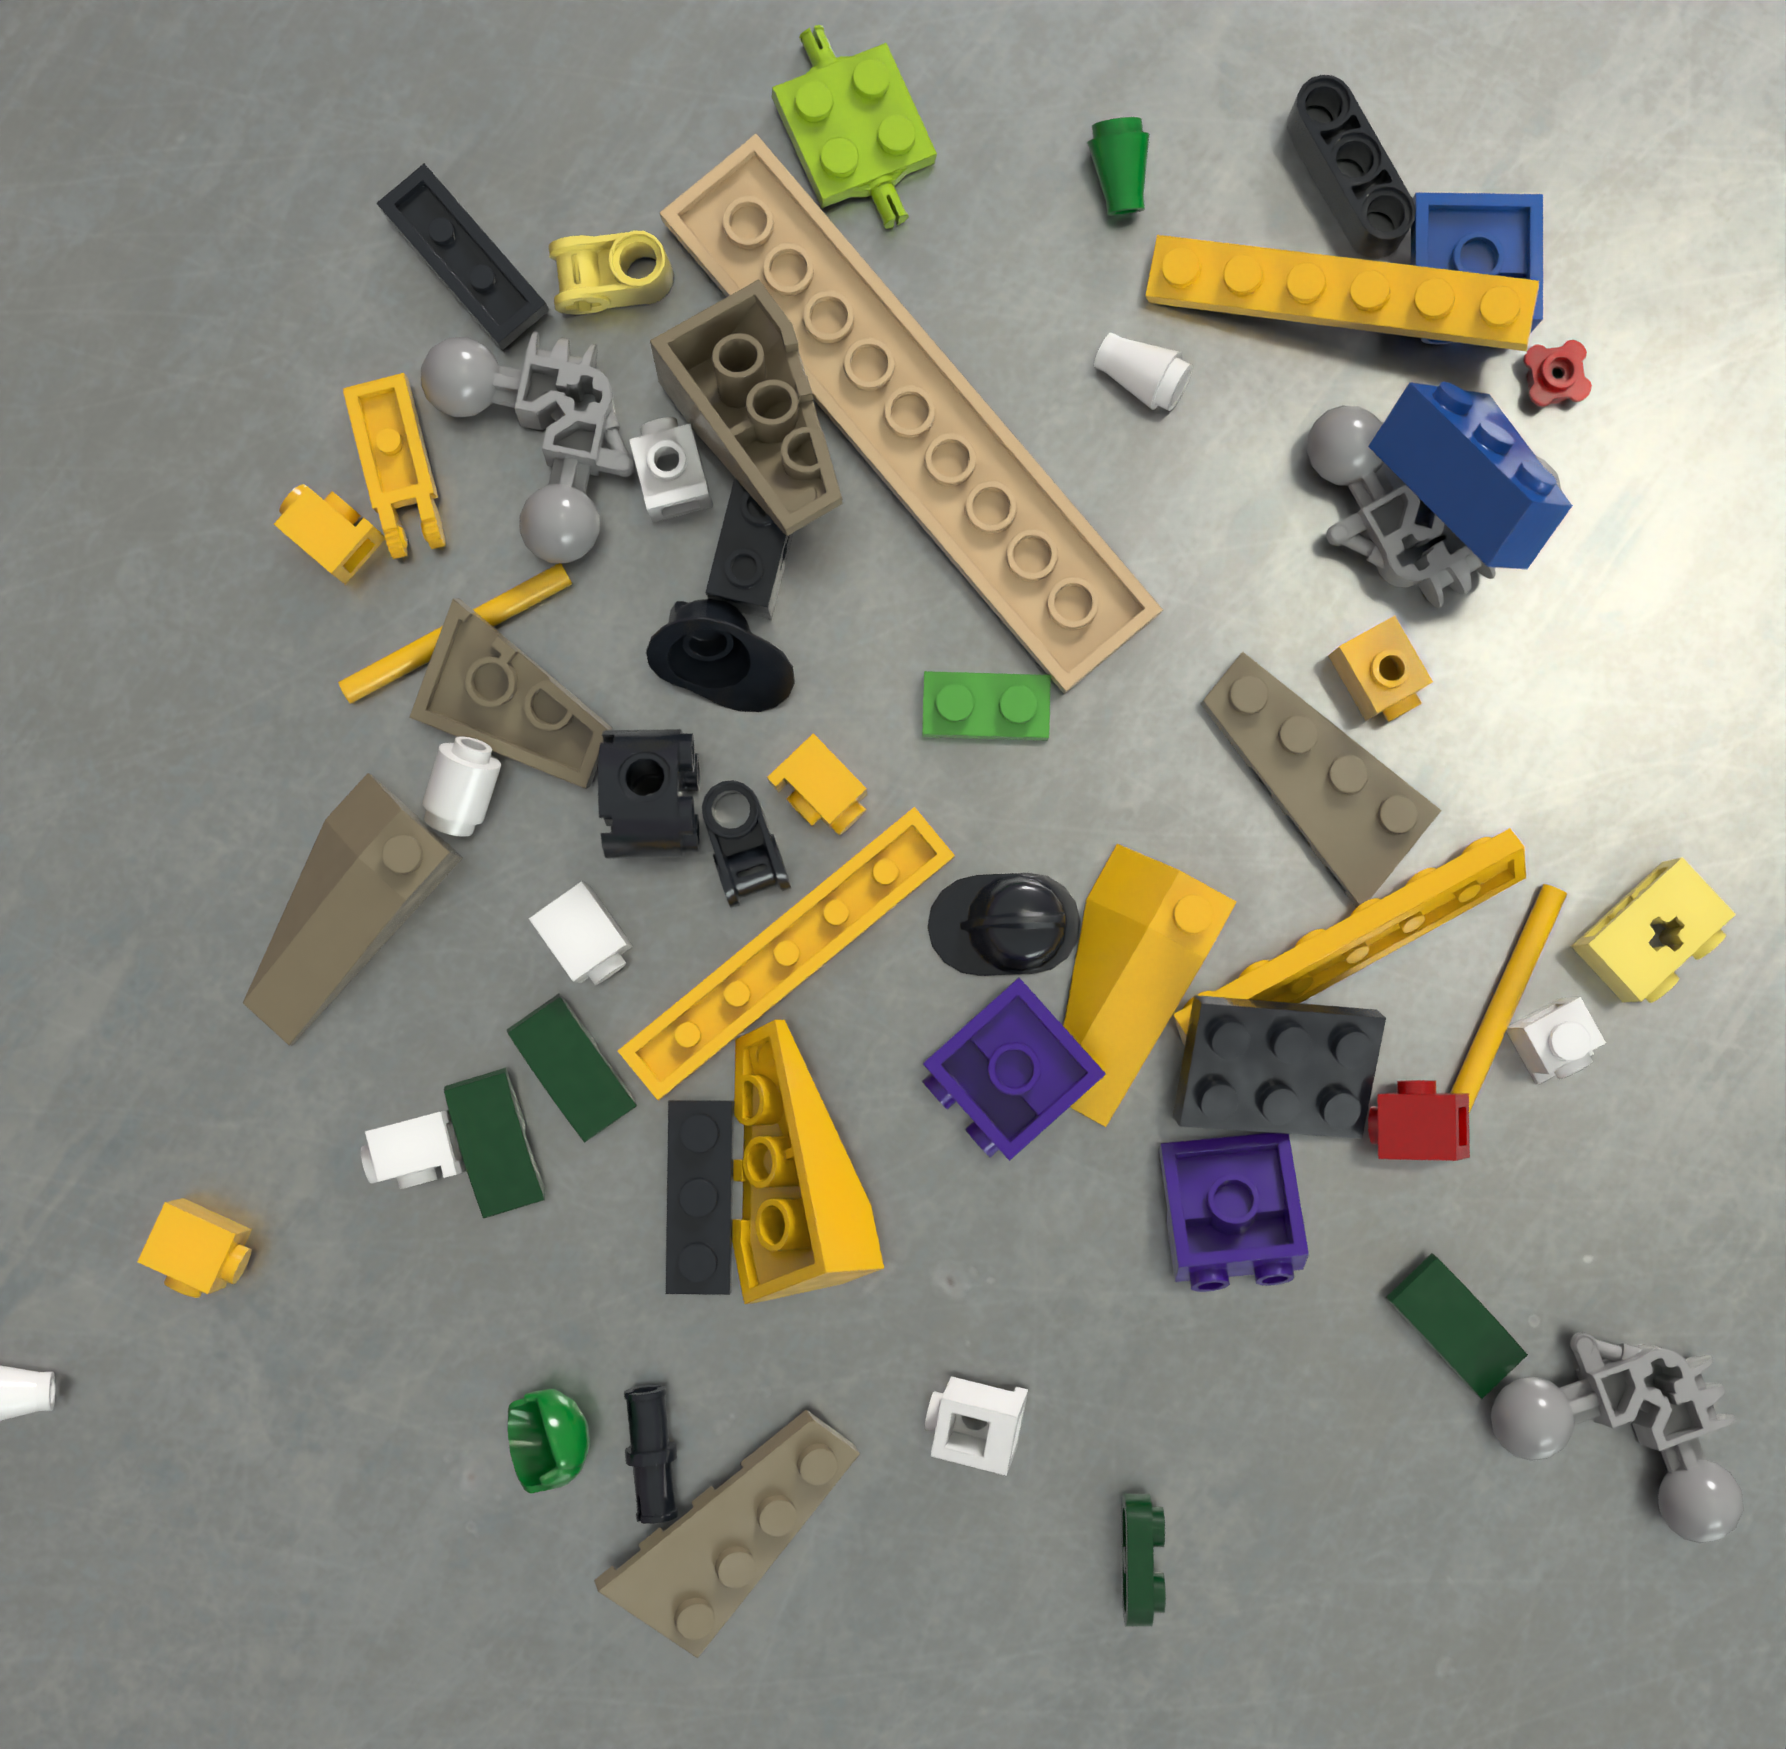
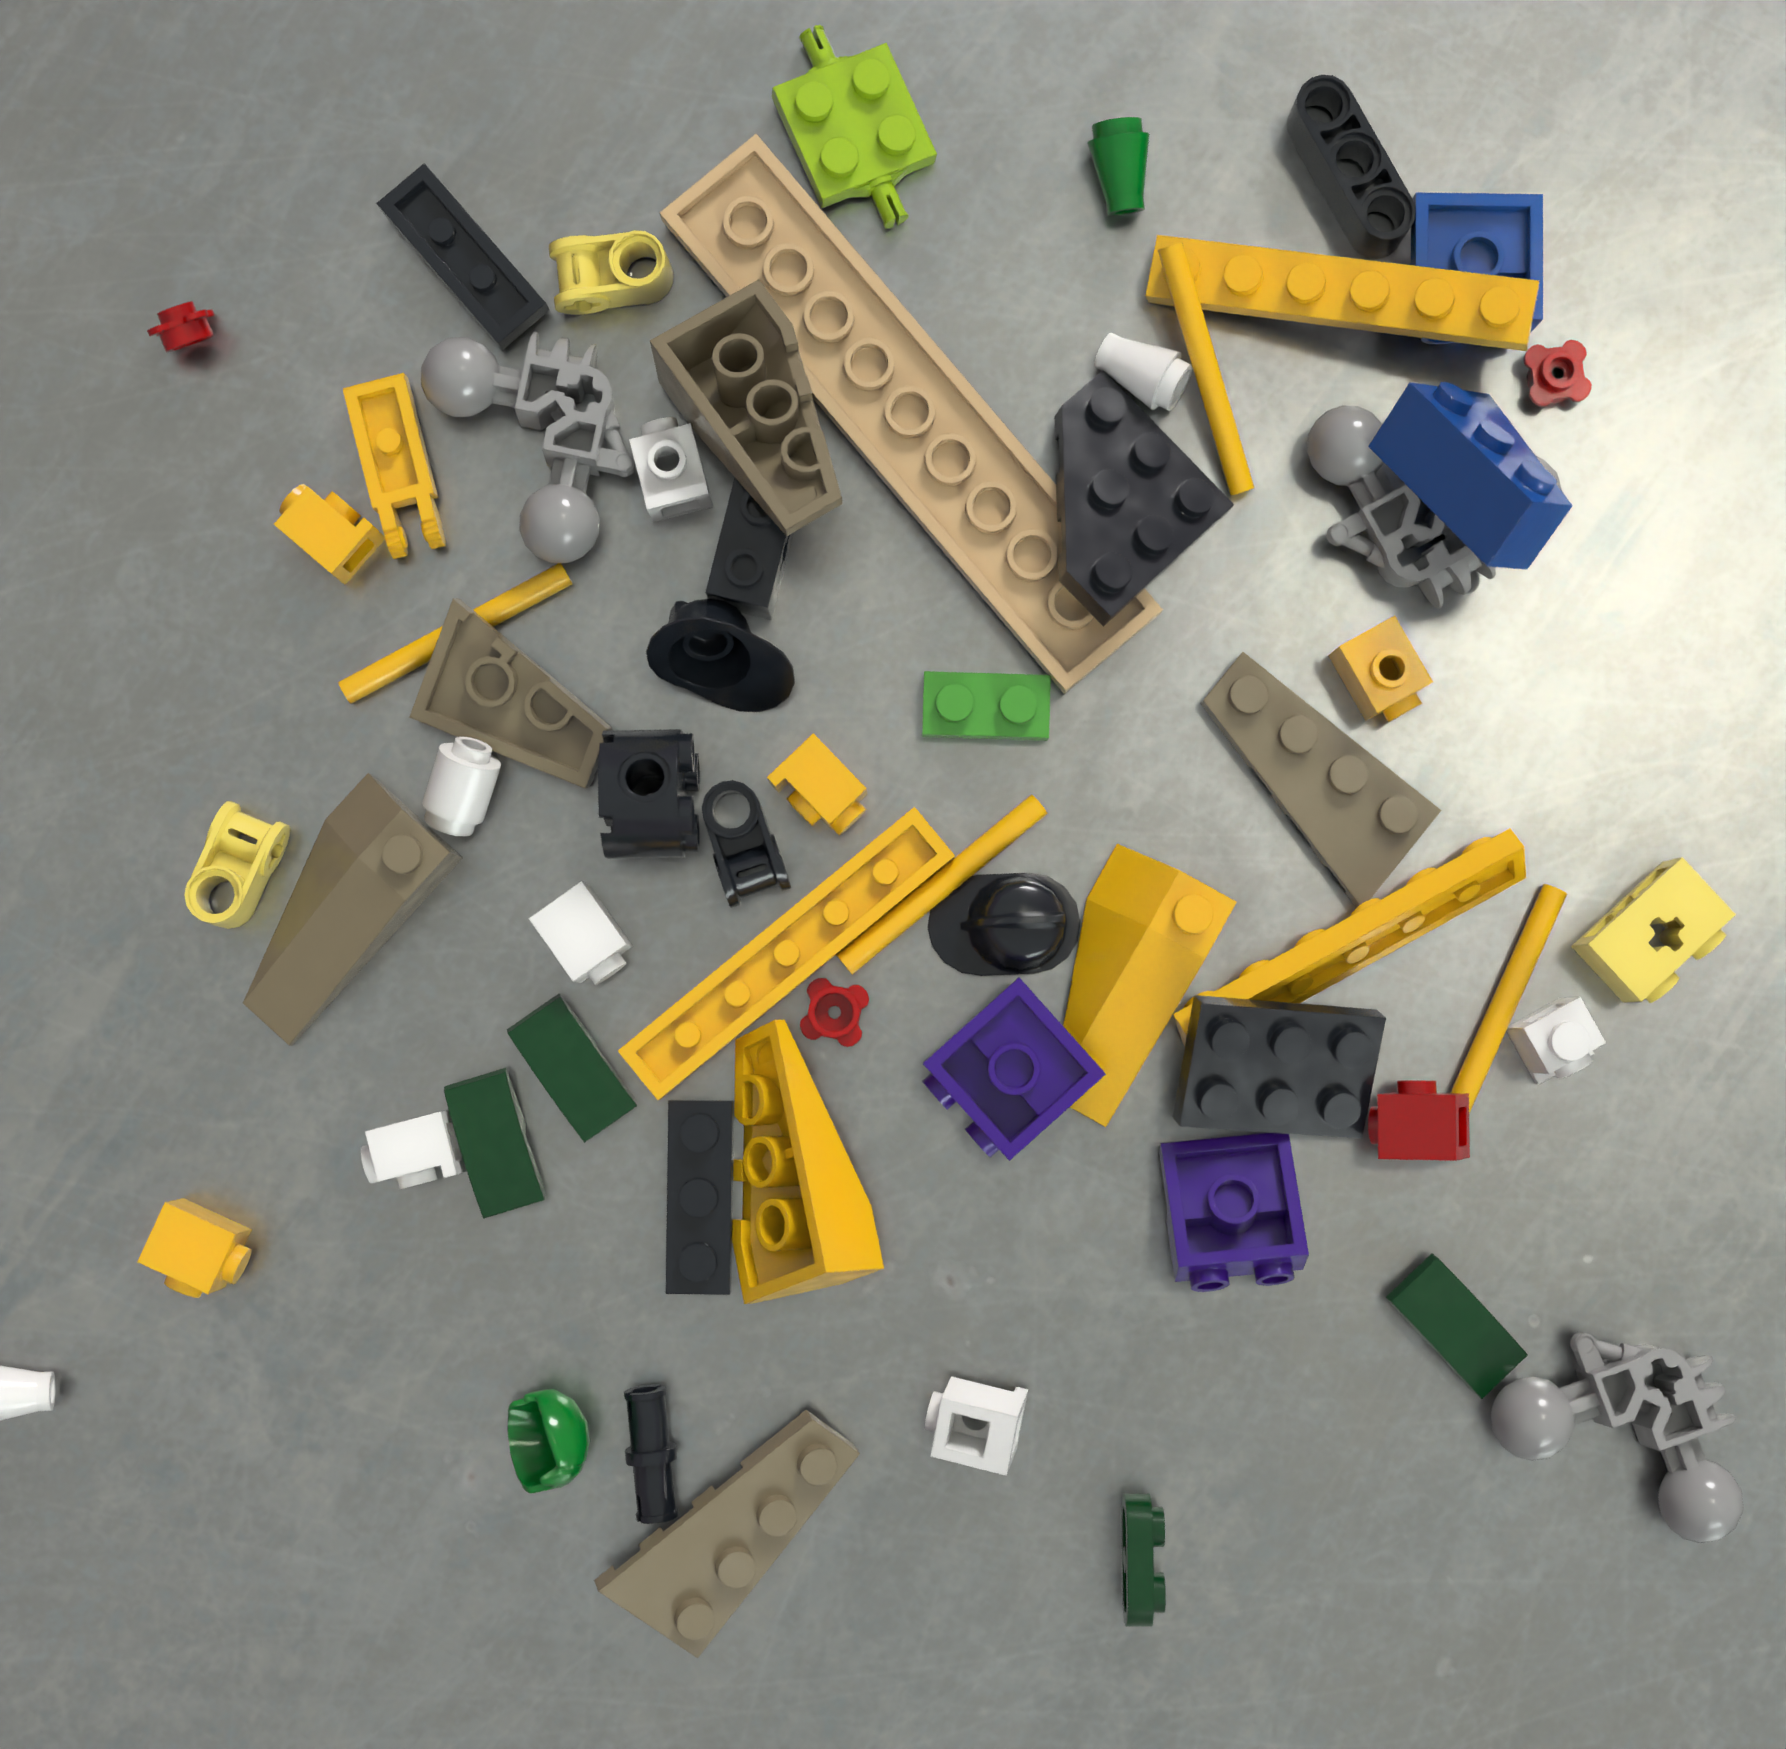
none -> red plate [147,301,215,353]
none -> light yellow piece [184,801,290,929]
none -> red plate [800,978,869,1047]
none -> yellow bar [836,794,1047,975]
none -> black plate [1054,370,1234,627]
none -> yellow bar [1158,242,1255,496]

